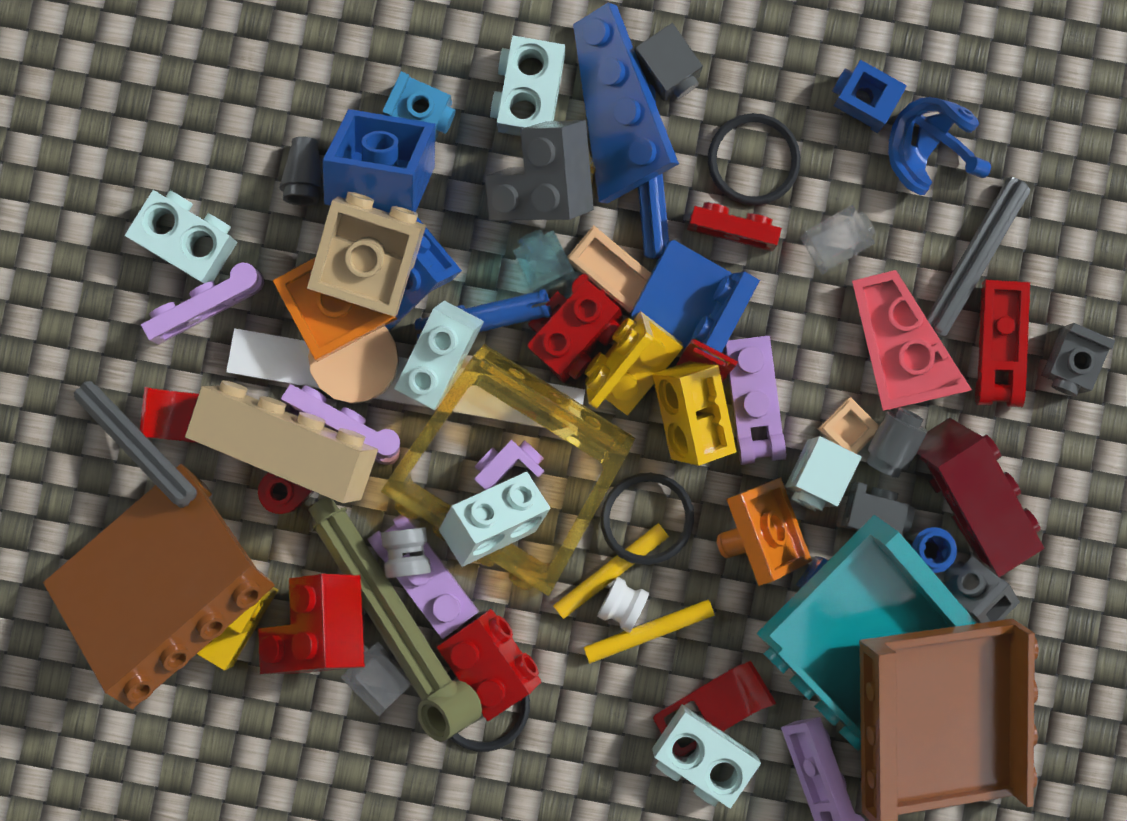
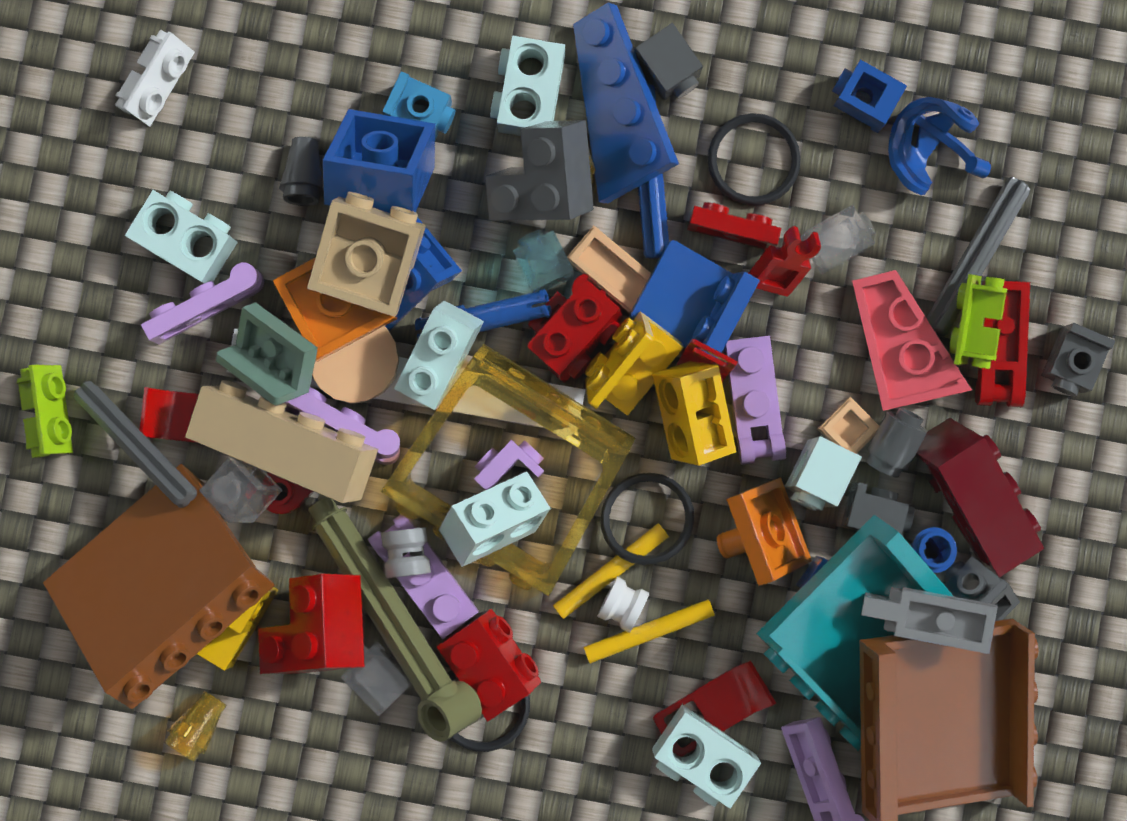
none -> lime hinge [17,365,73,458]
none -> white hinge [115,30,195,127]
none -> clear yellow cone [164,691,227,762]
none -> clear brick [199,457,282,523]
none -> sand green bracket [216,302,318,405]
none -> red plate [748,226,821,297]
none -> light grey hinge [861,587,998,654]
none -> lime hinge [950,274,1008,369]

